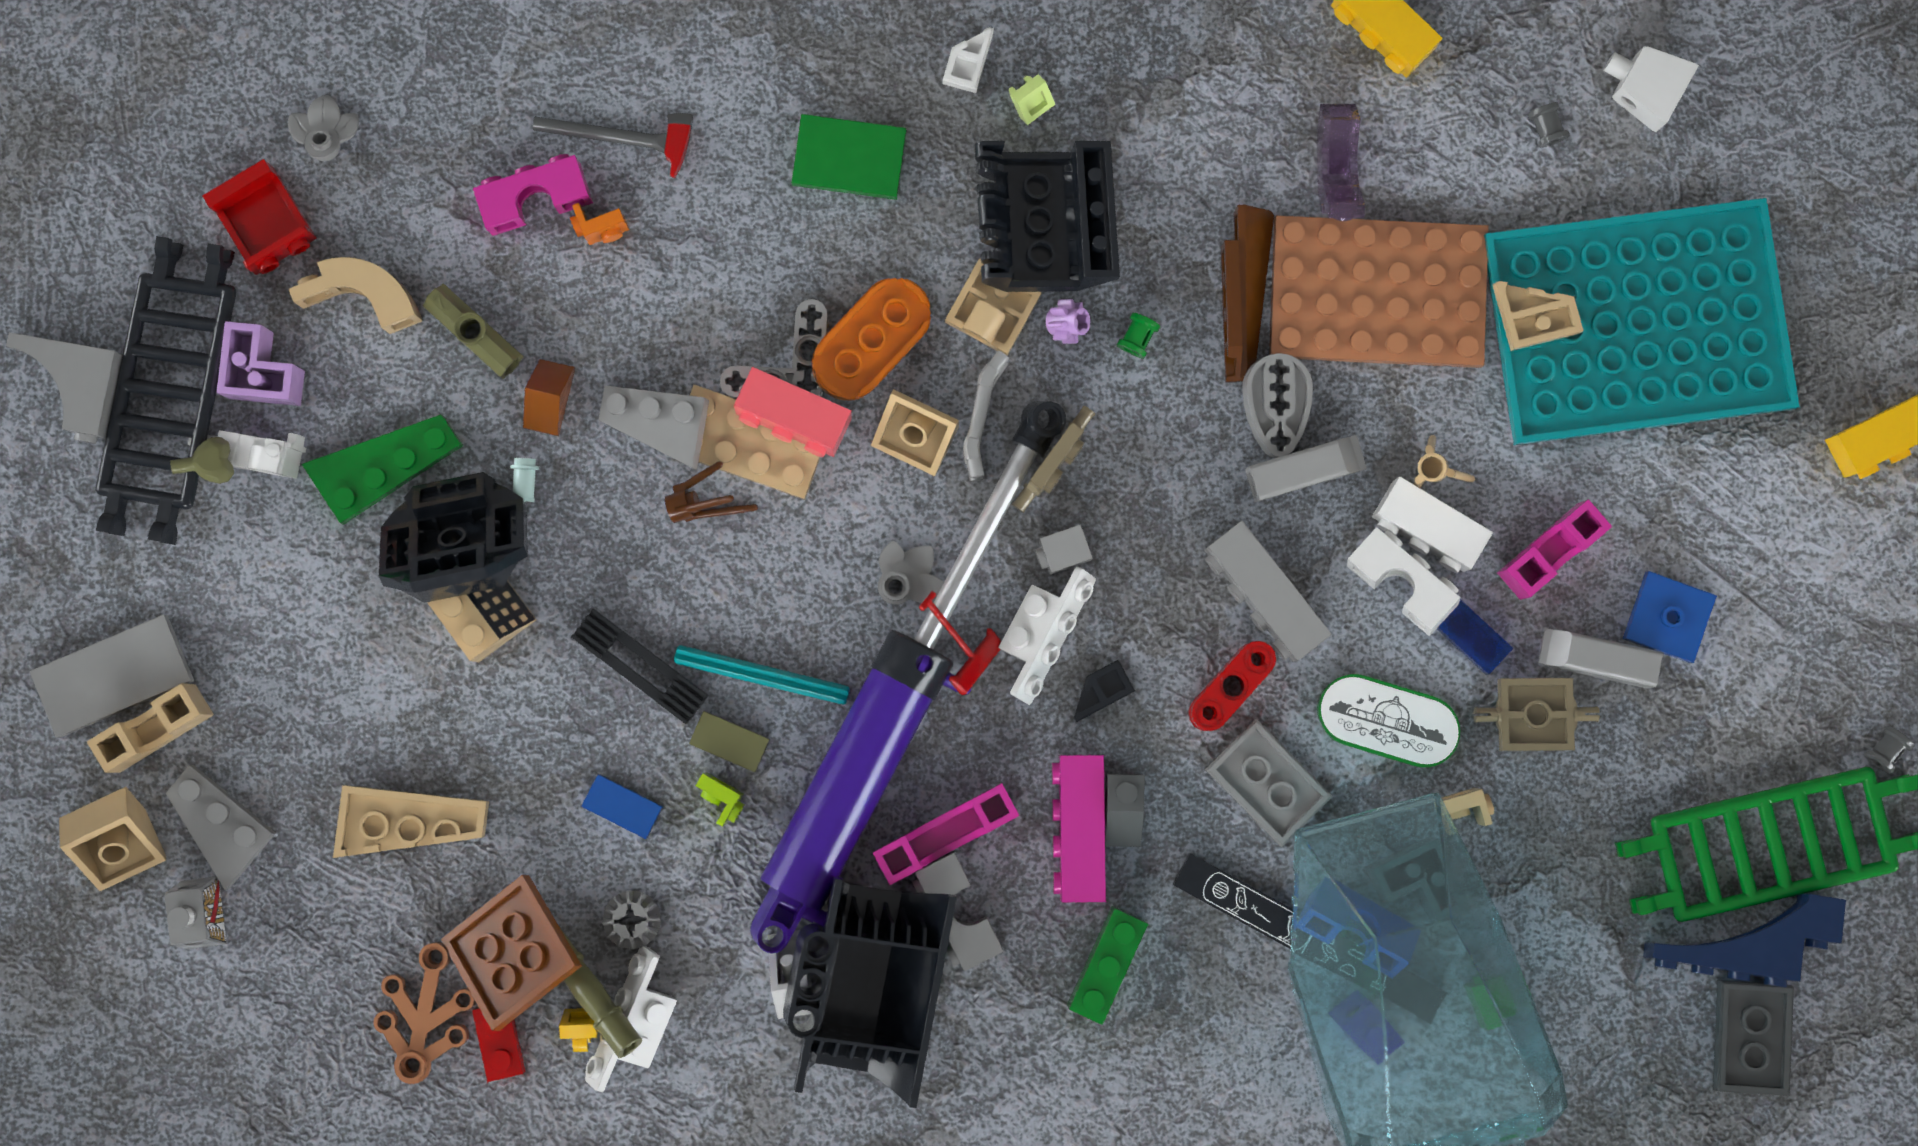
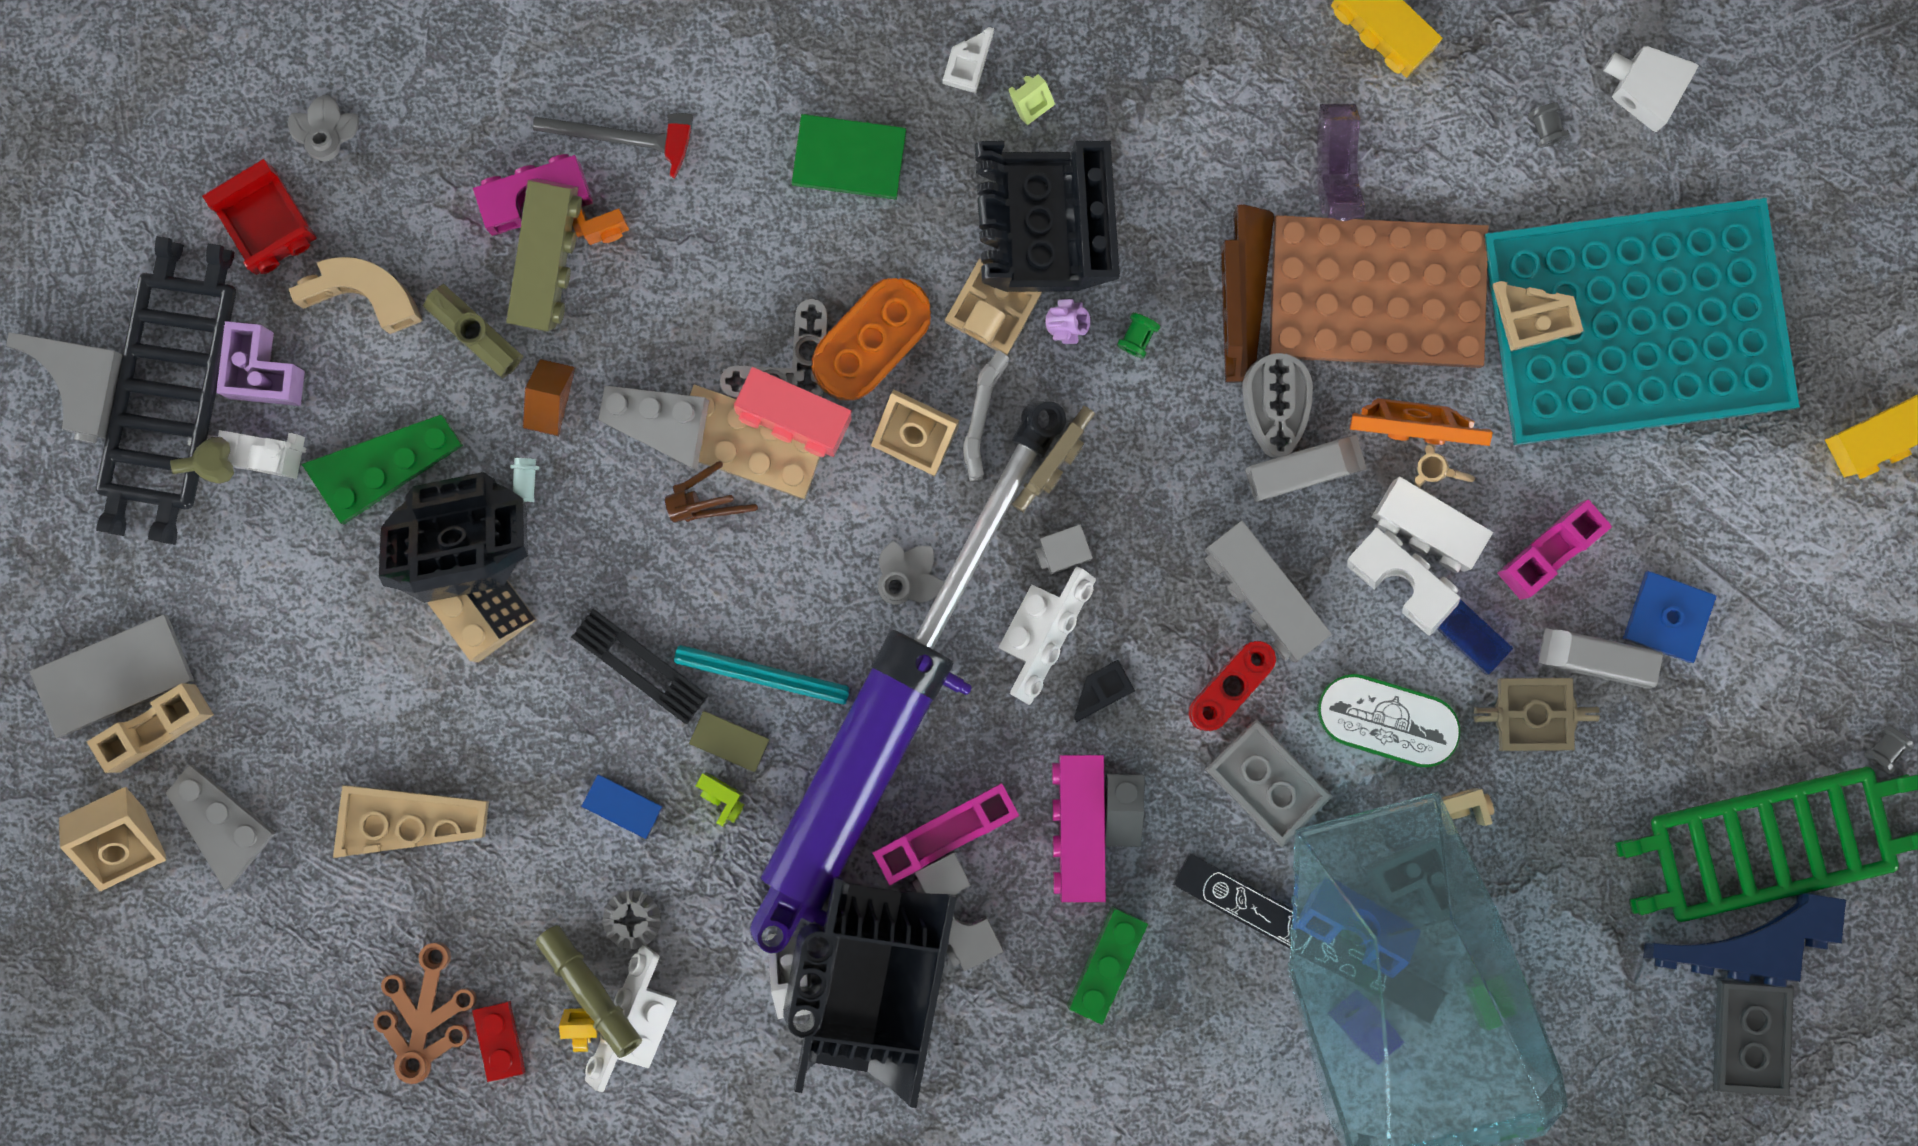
light grey torso [165,876,227,950] -> none
dark orange plate [441,875,582,1031] -> none
red piece [919,591,1001,695] -> none
none -> olive brick [506,178,582,331]
none -> orange wing [1350,398,1493,446]

